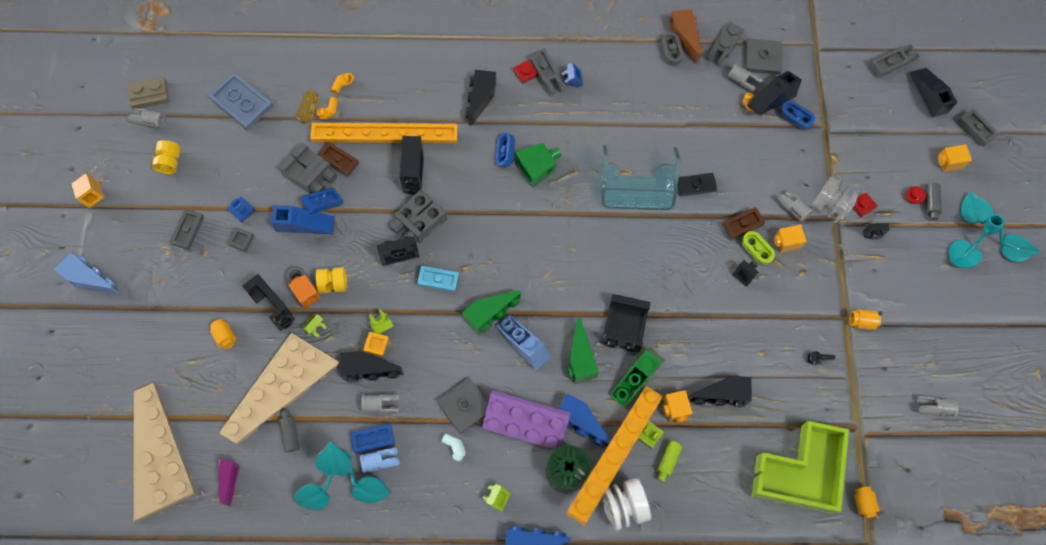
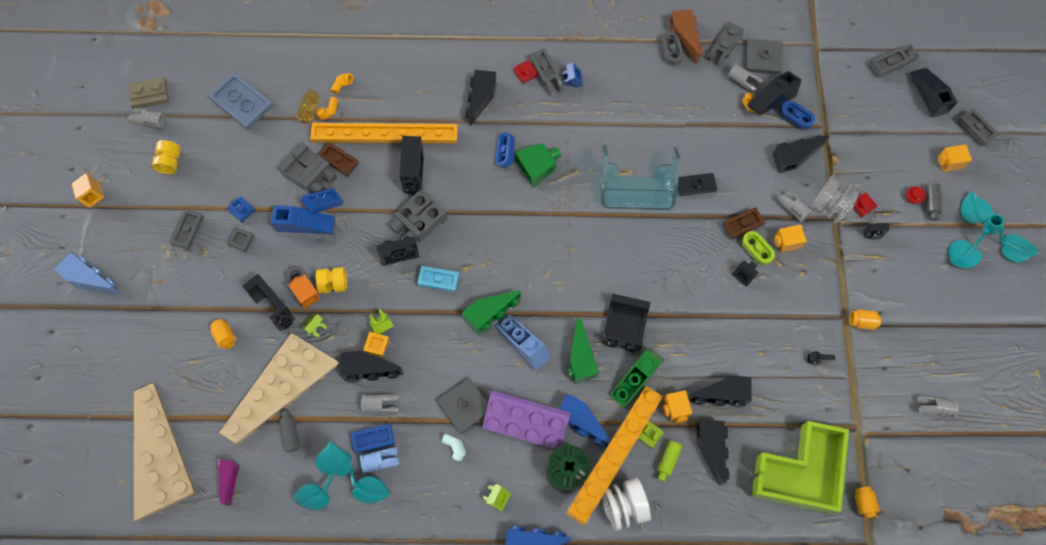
none -> black slope [696,420,730,486]
none -> black slope [772,135,829,173]

